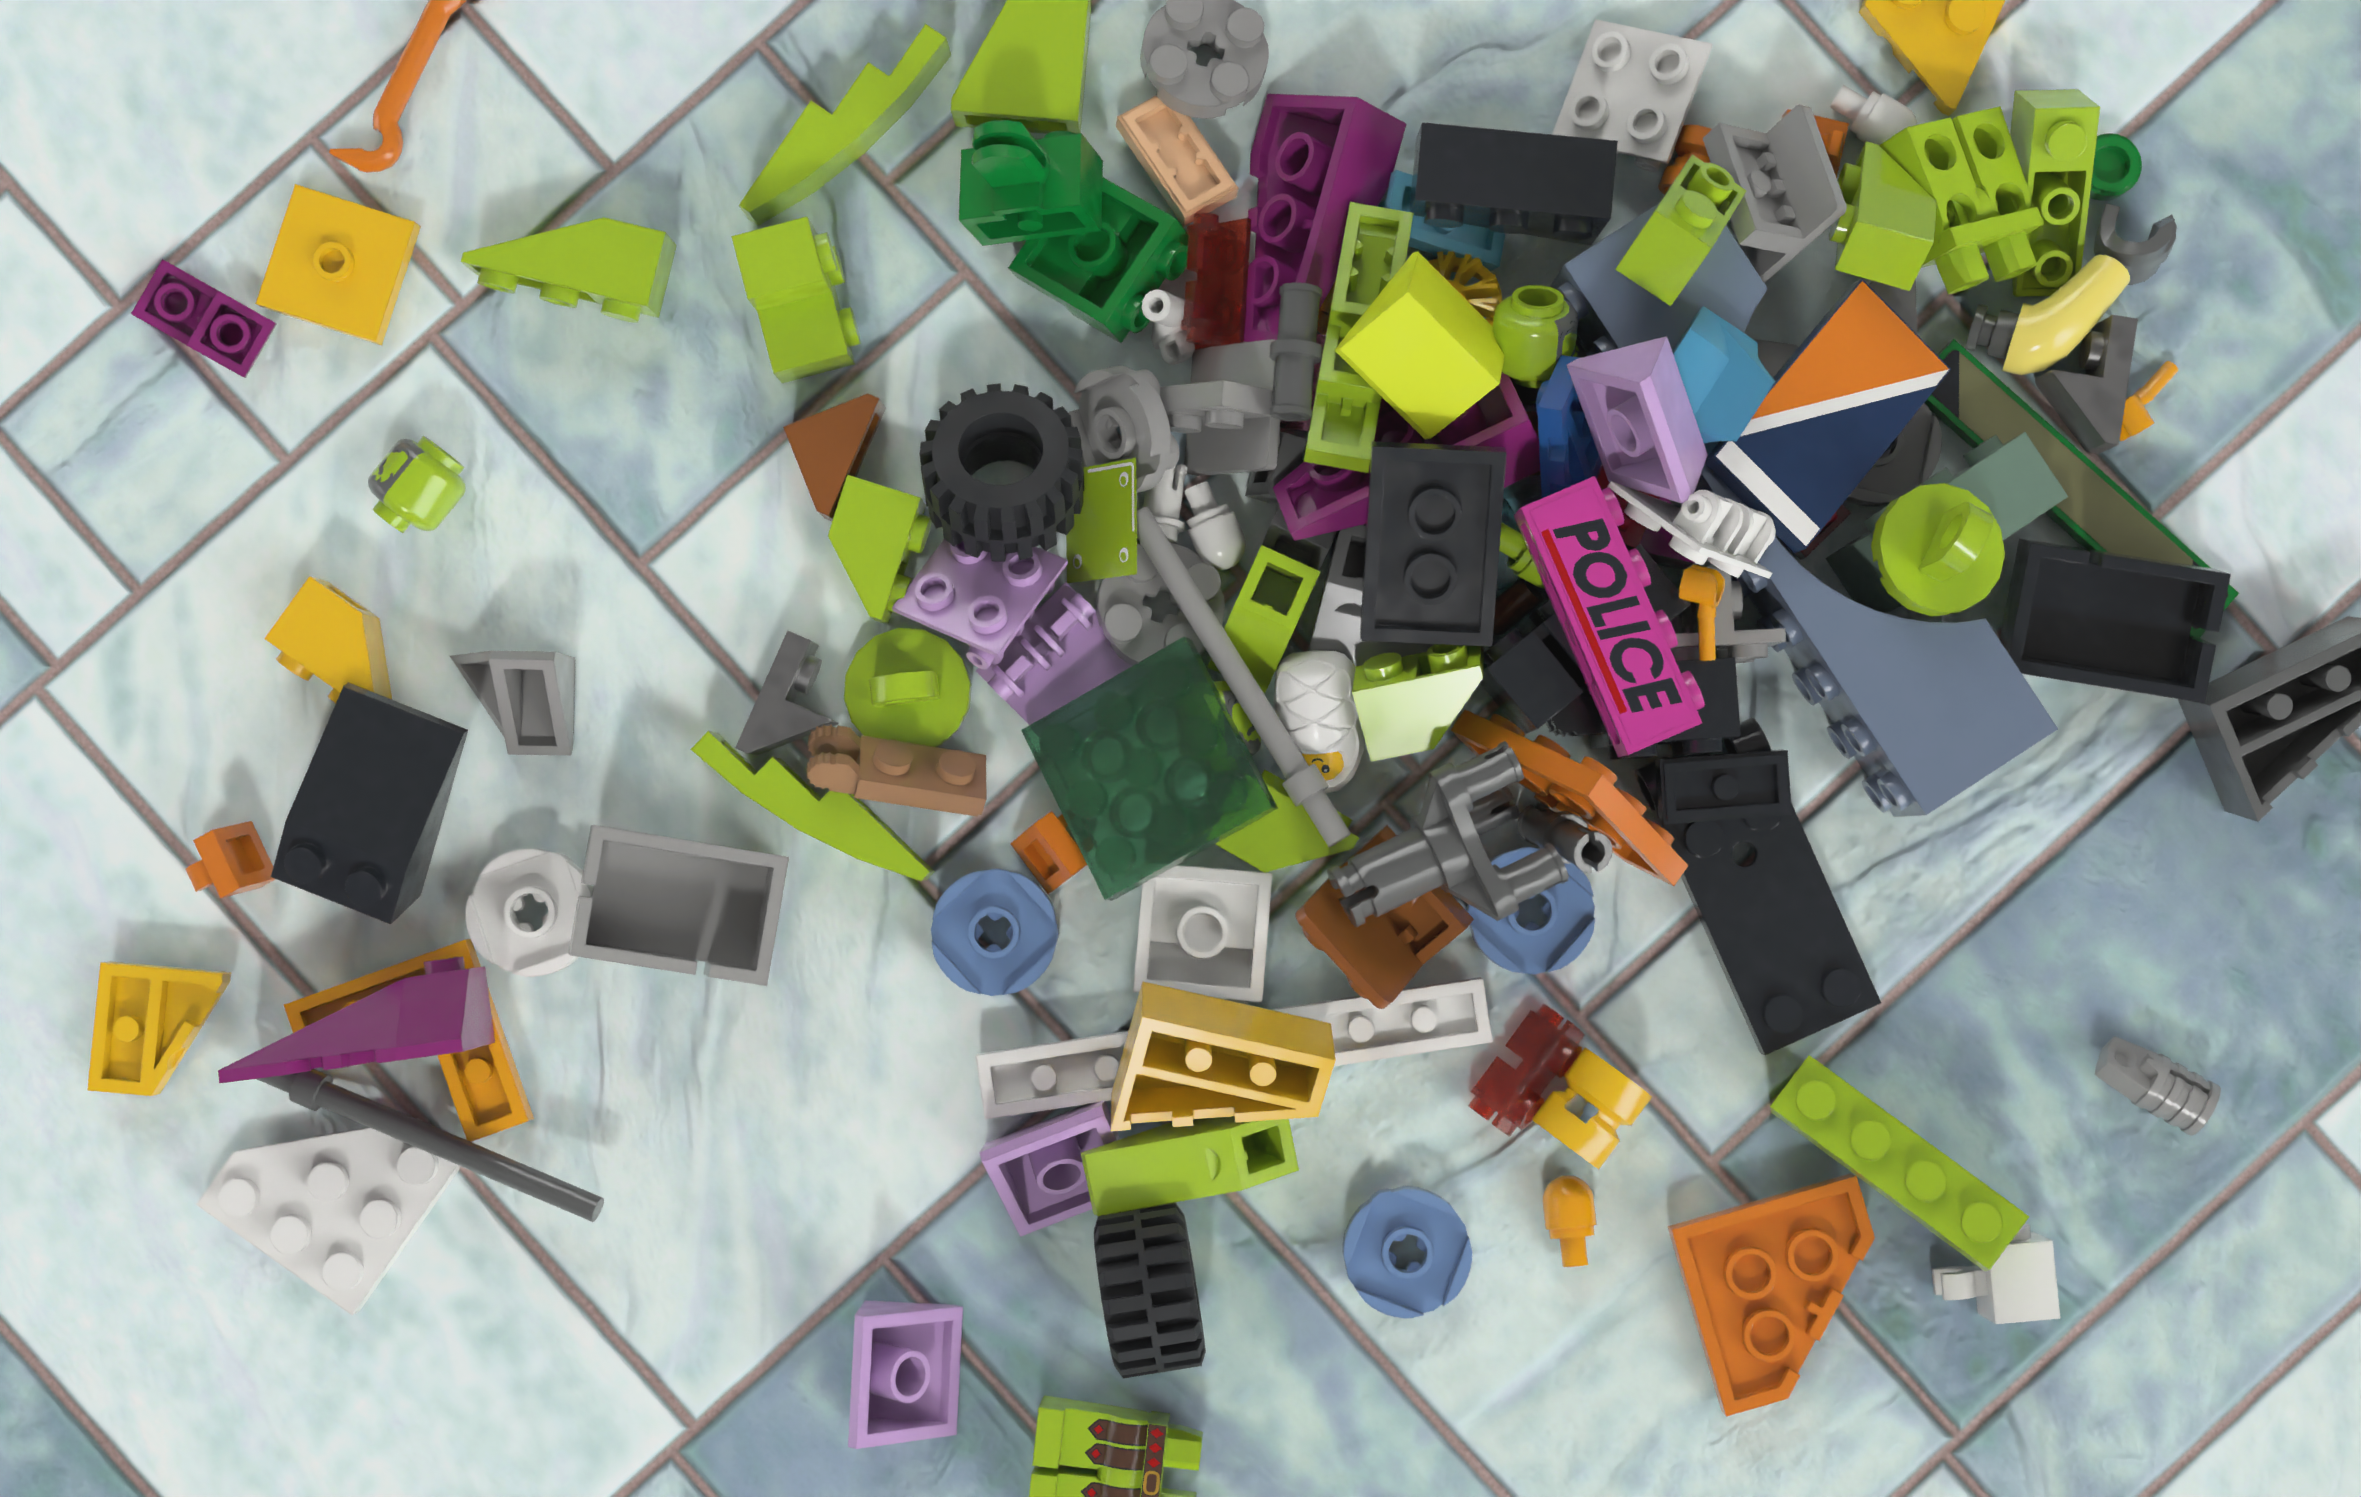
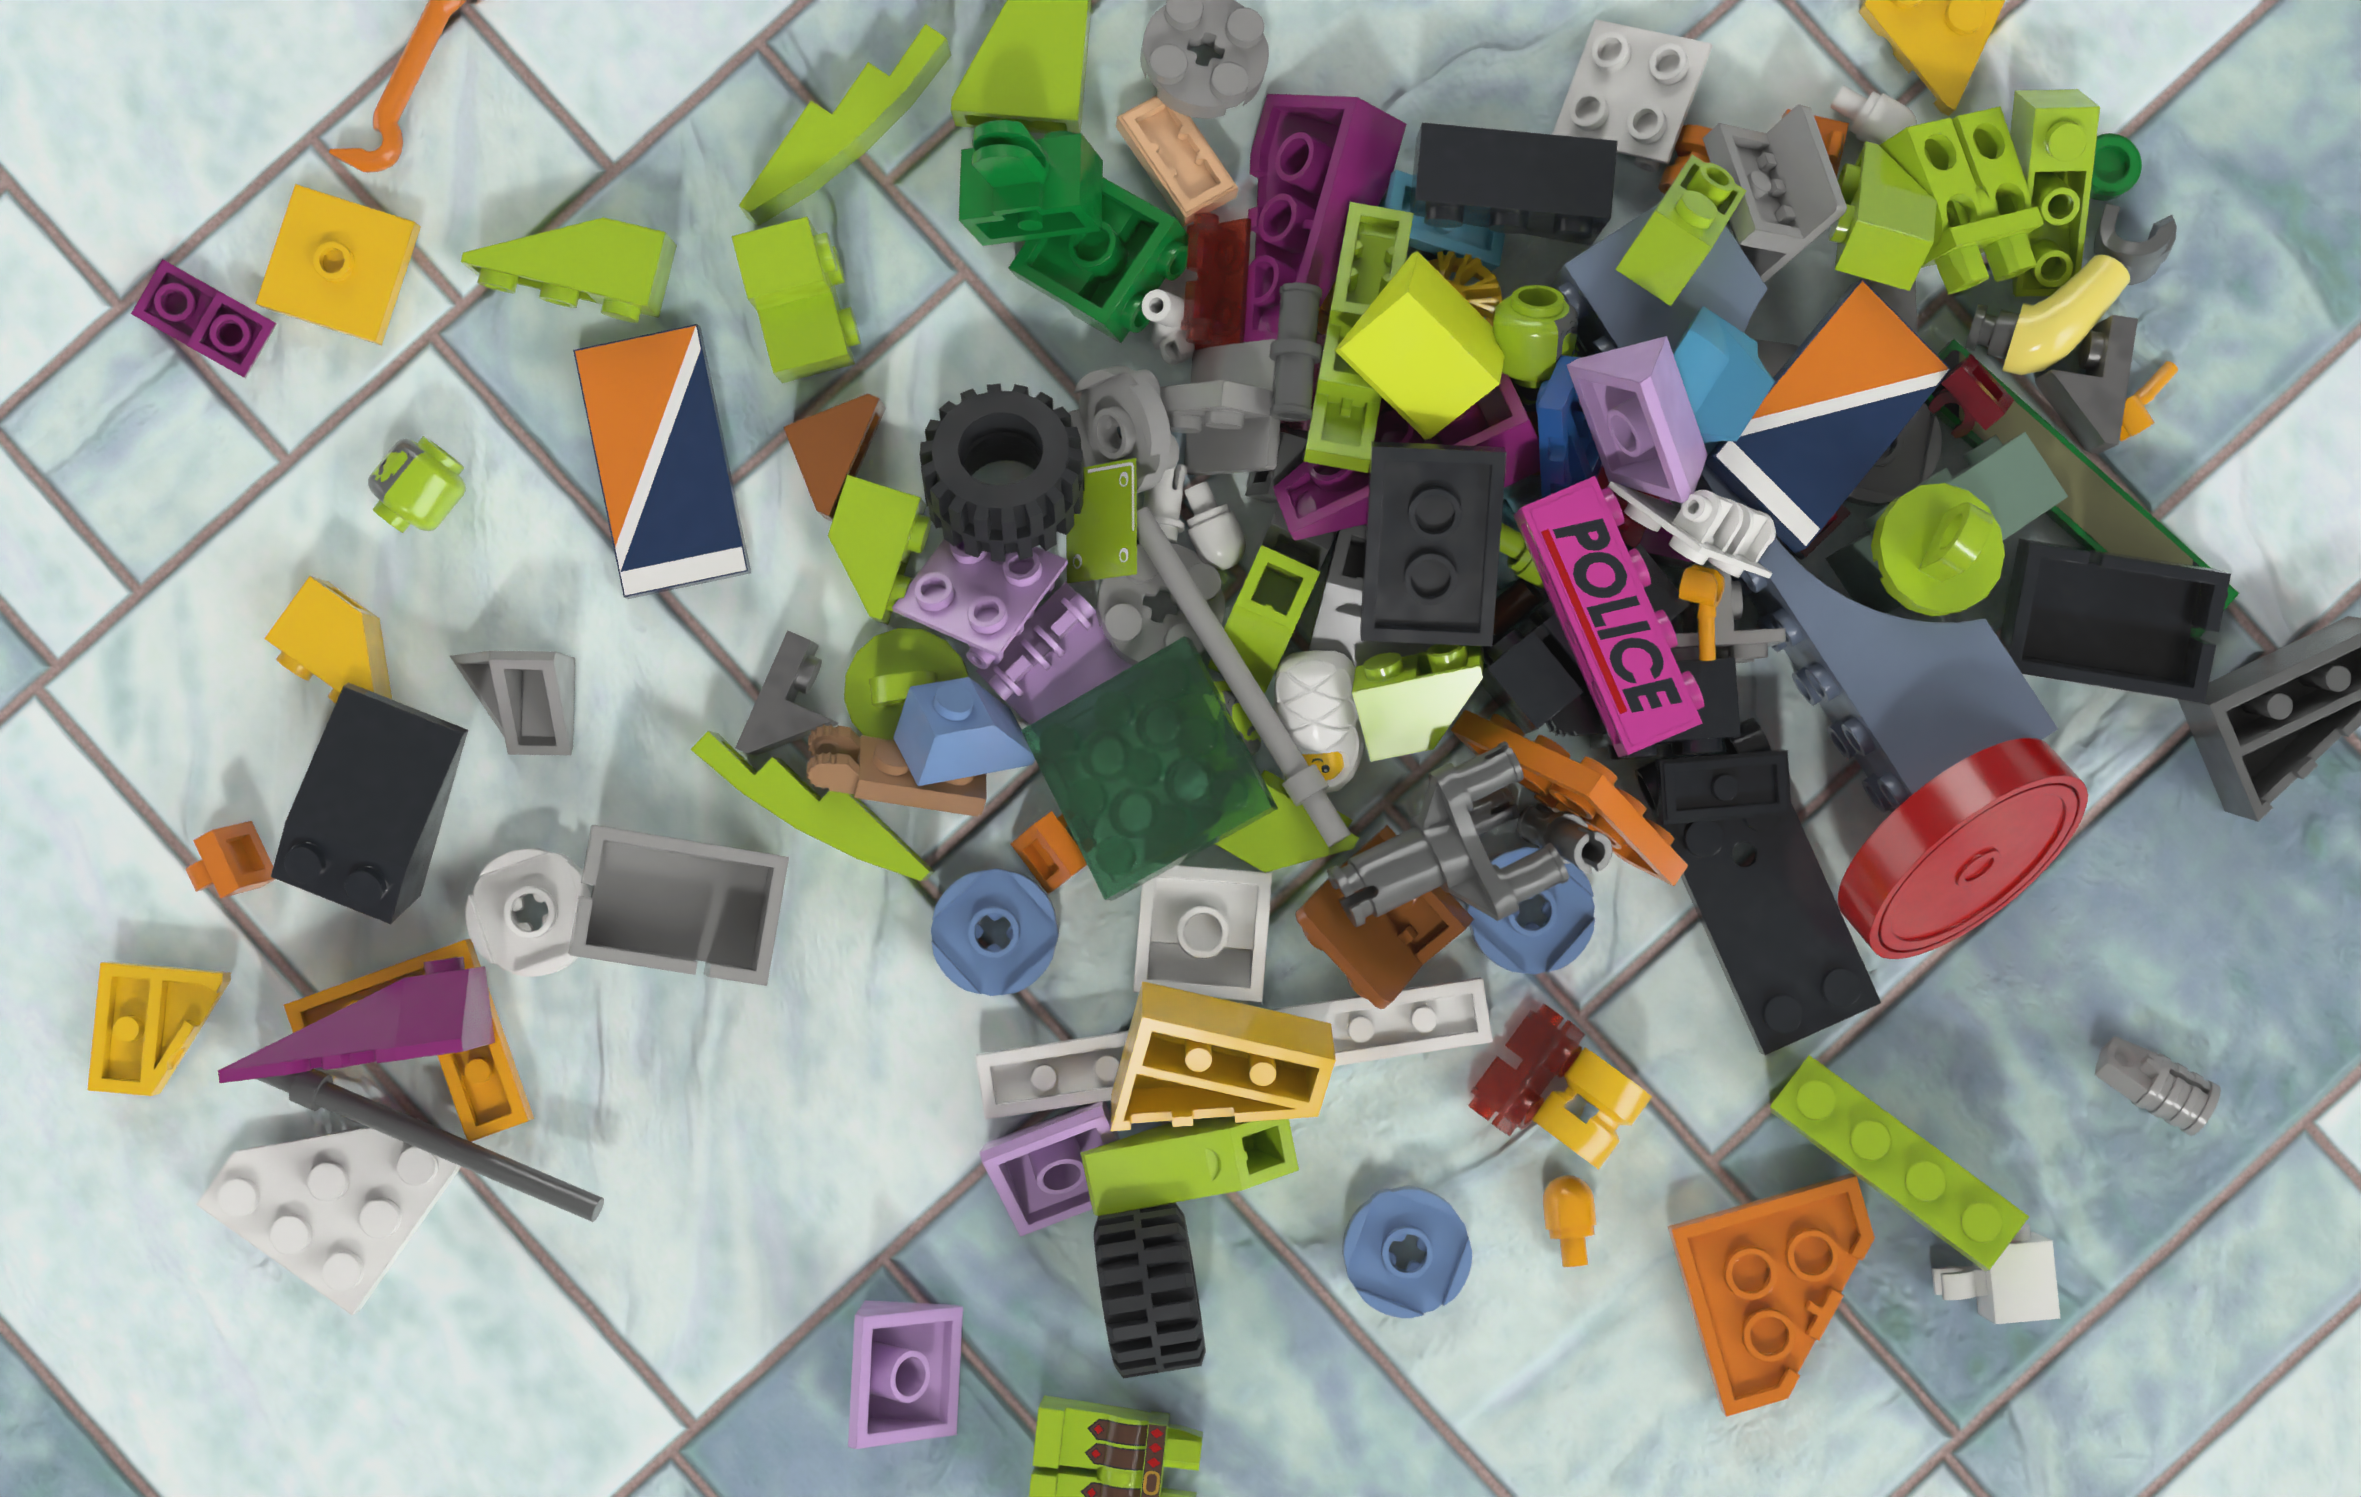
none -> tile [573,324,751,599]
none -> medium blue slope [893,677,1036,786]
none -> brick [1838,738,2088,959]
none -> dark red tile [1928,353,2014,439]

